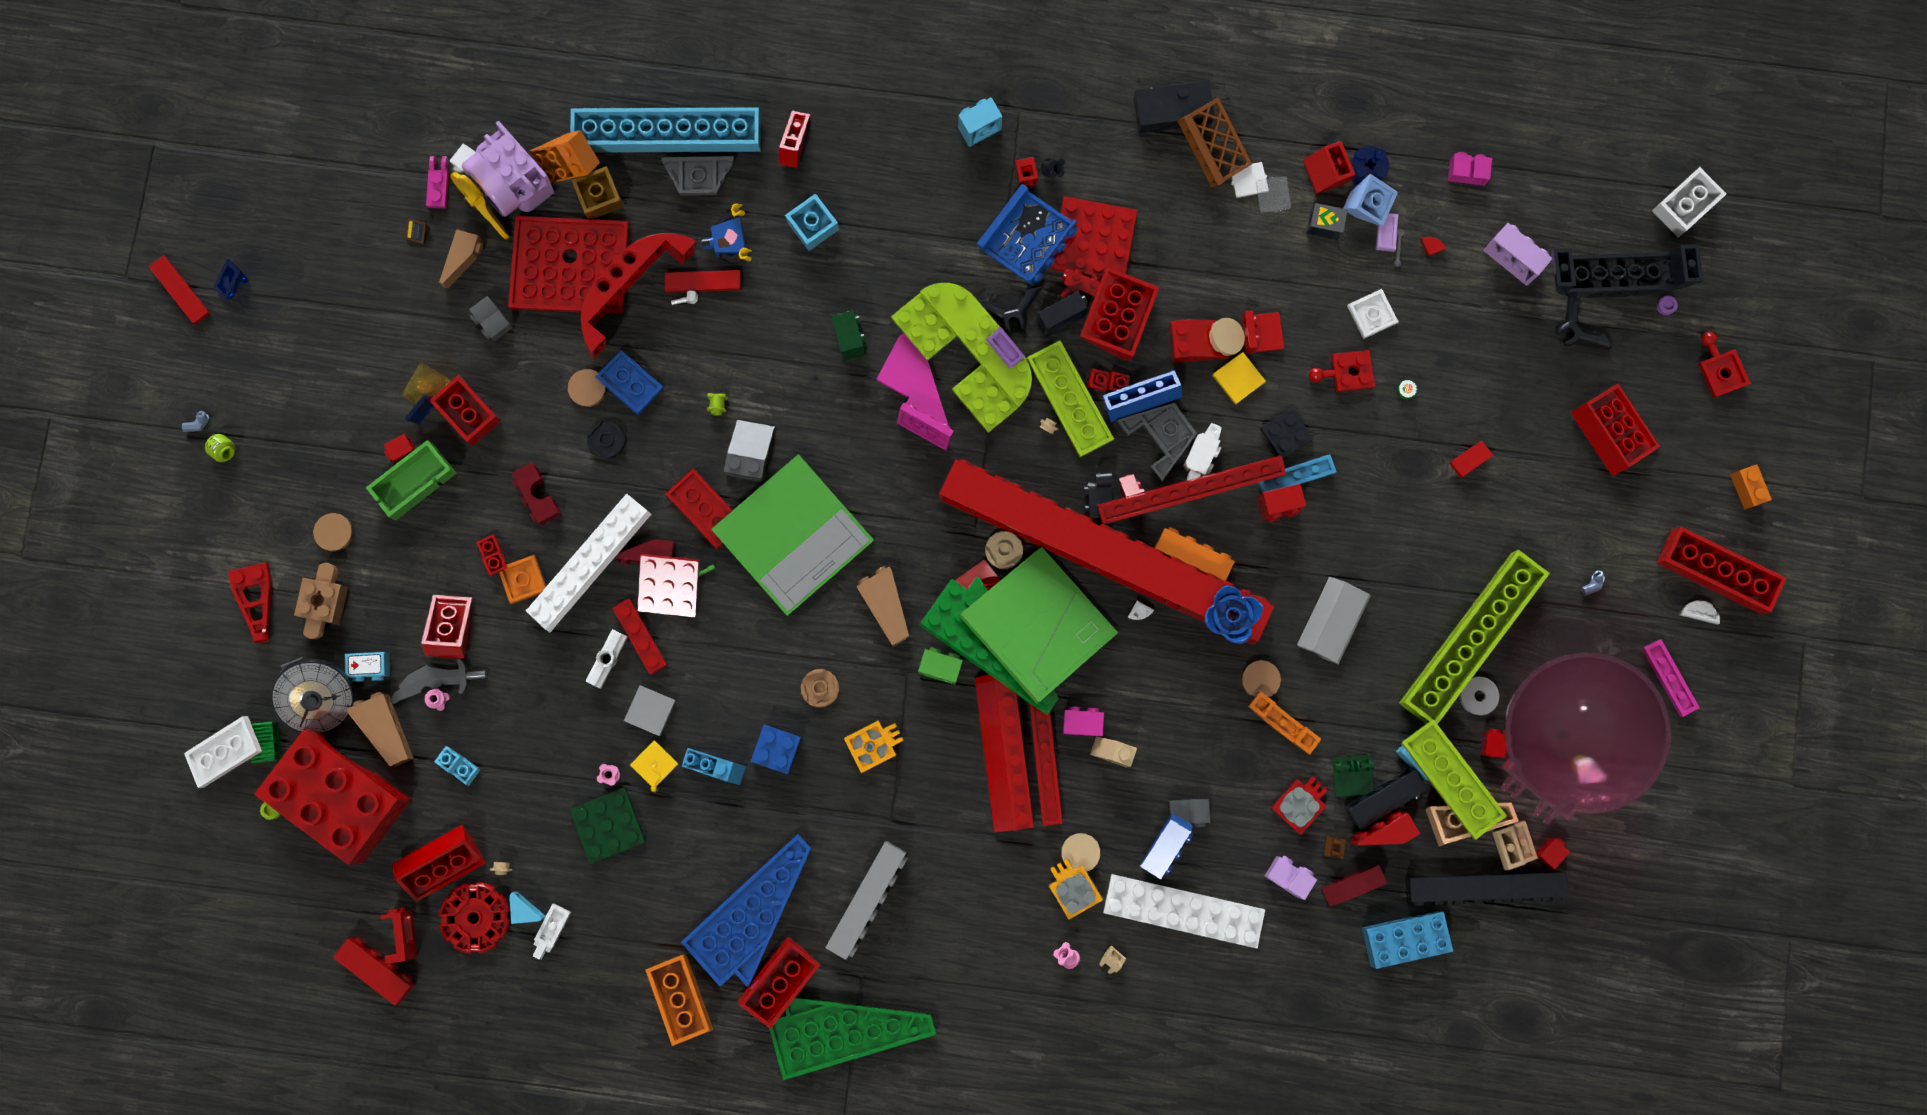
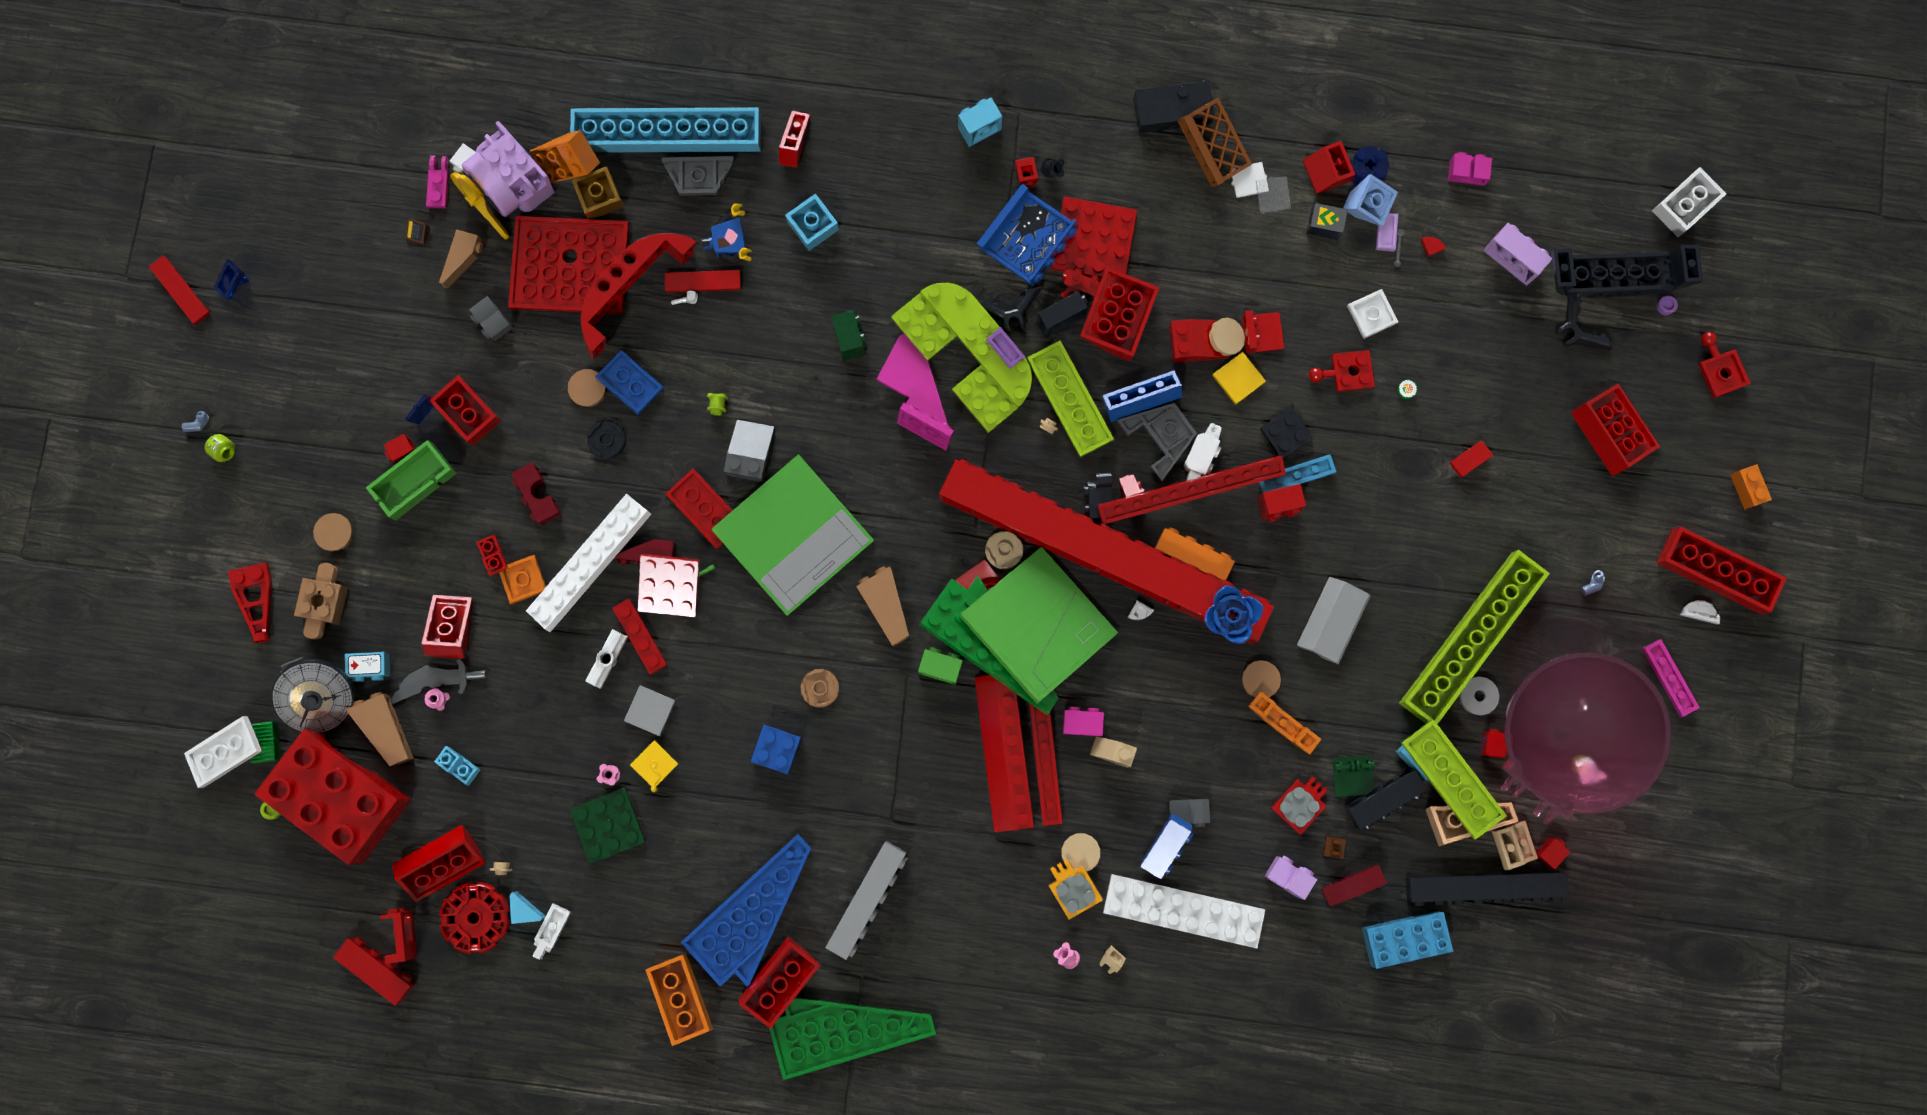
clear yellow slope [402,362,451,405] -> none
dark azure slope [682,748,746,785] -> none
light orange piece [844,720,904,773] -> none
red slope [1087,368,1130,393] -> none
red slope [1349,811,1420,845] -> none

